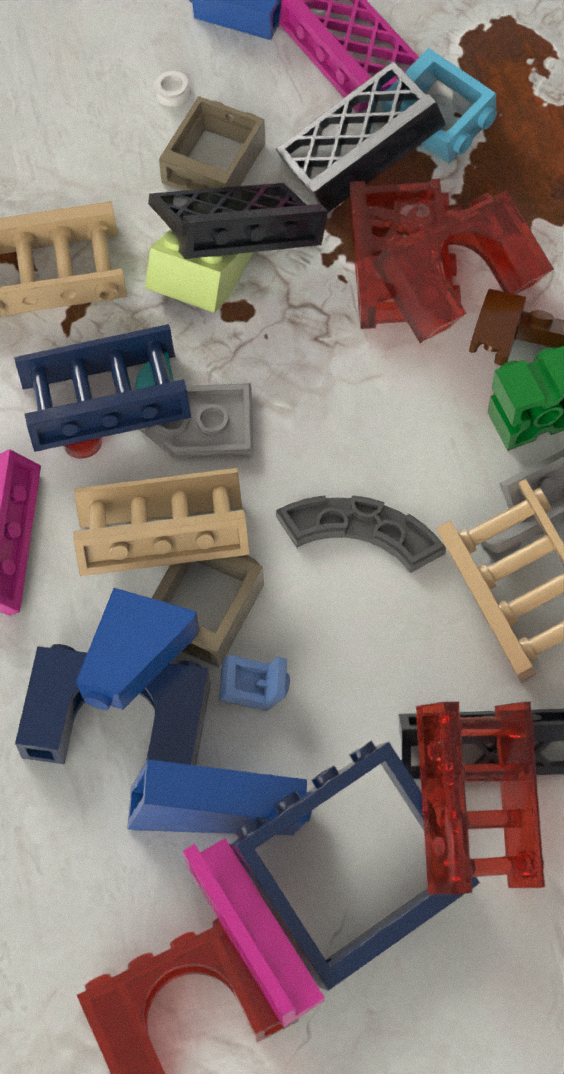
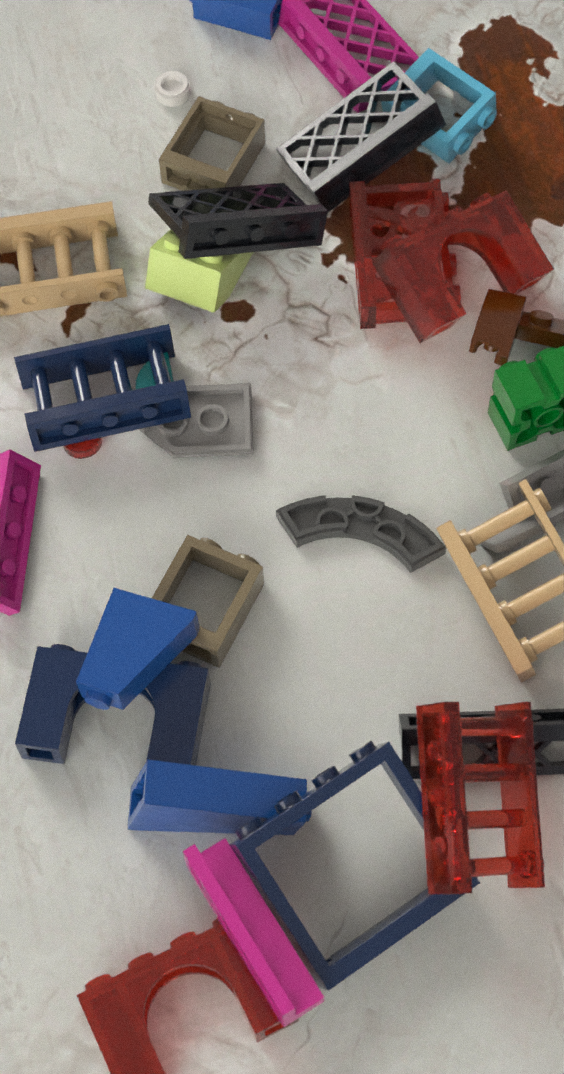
tan fence [73,468,250,576] -> none
medium blue bracket [219,655,290,711] -> none

